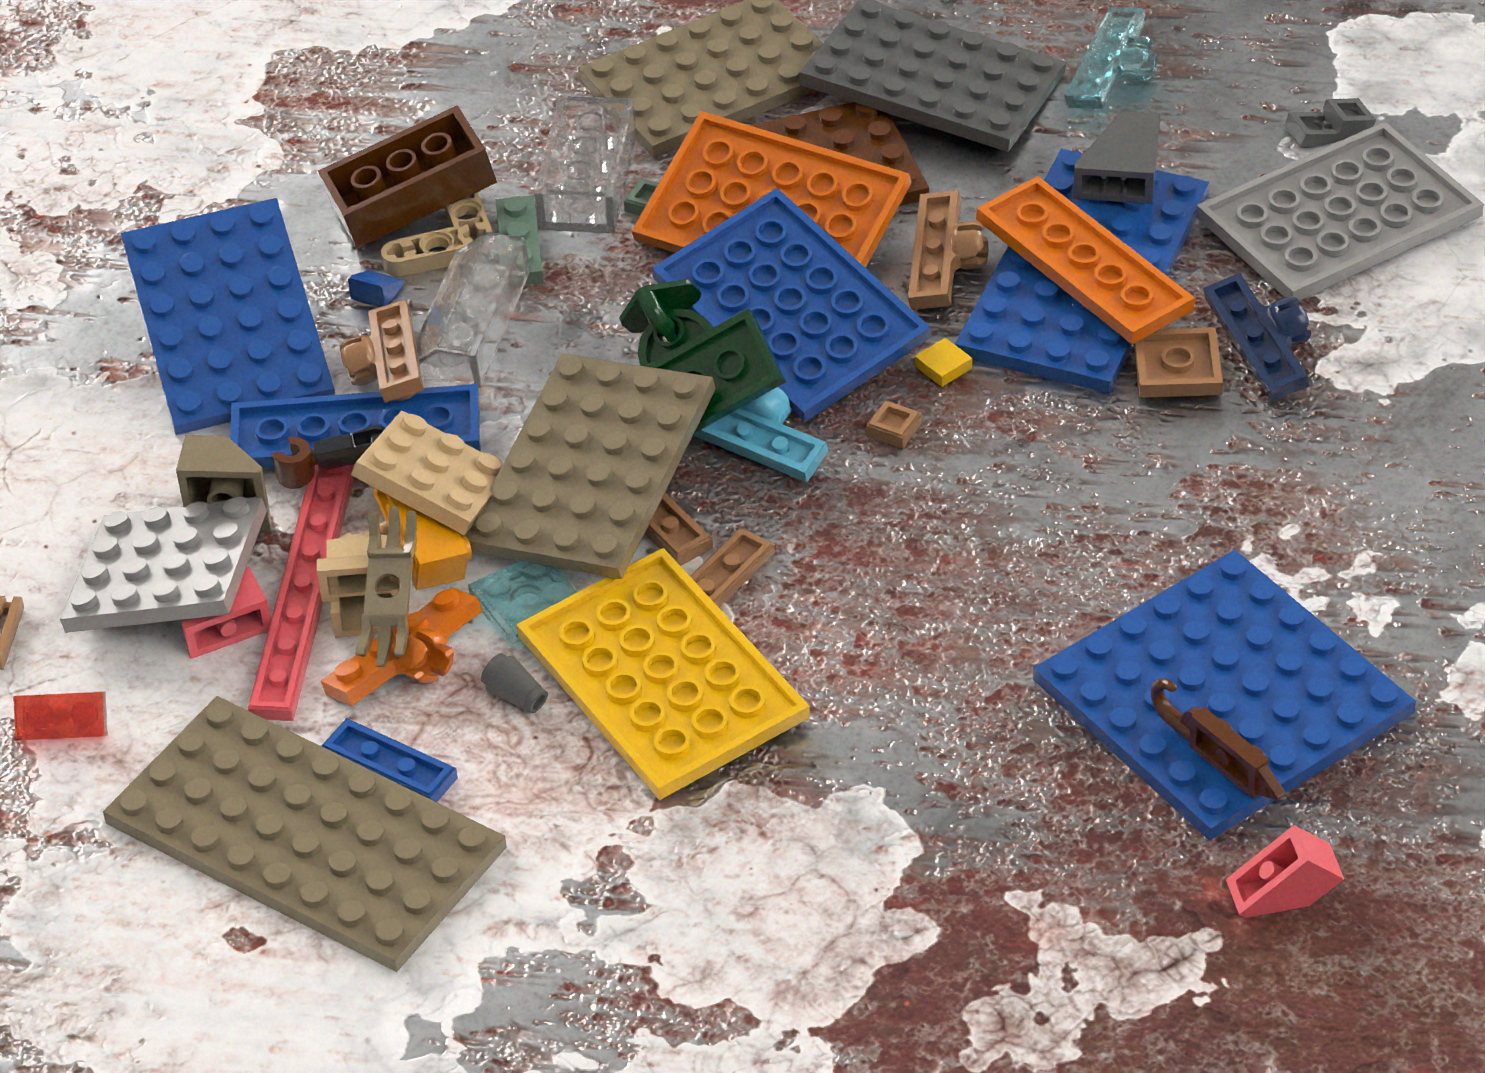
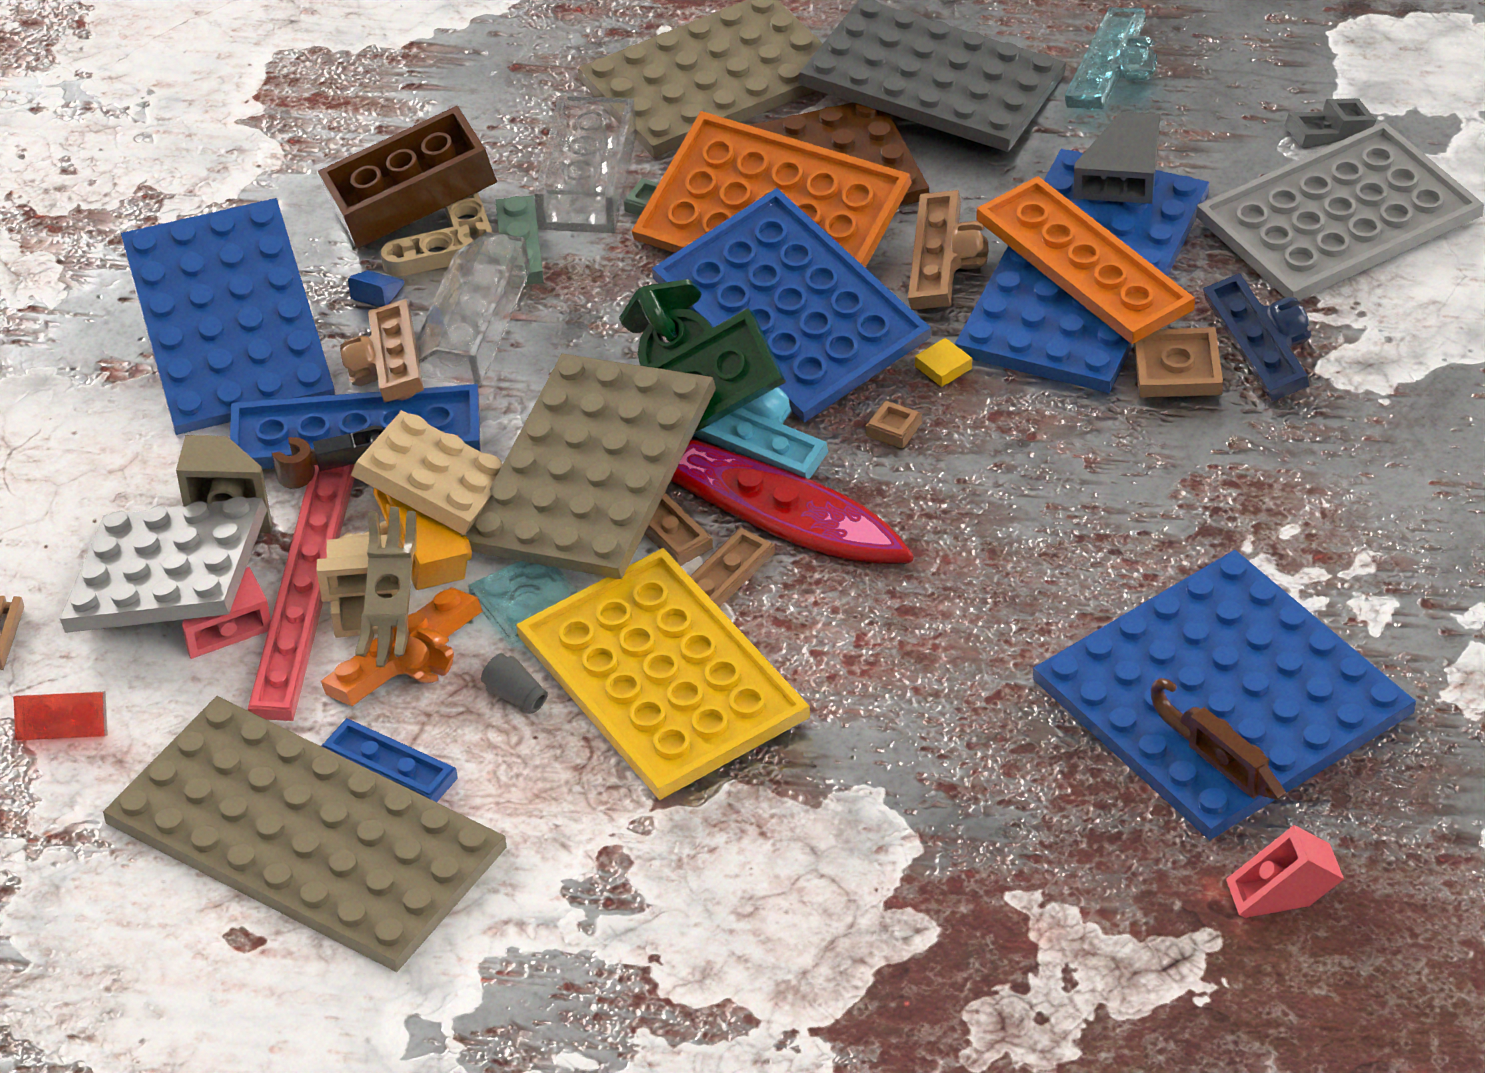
none -> red piece [671,440,914,564]

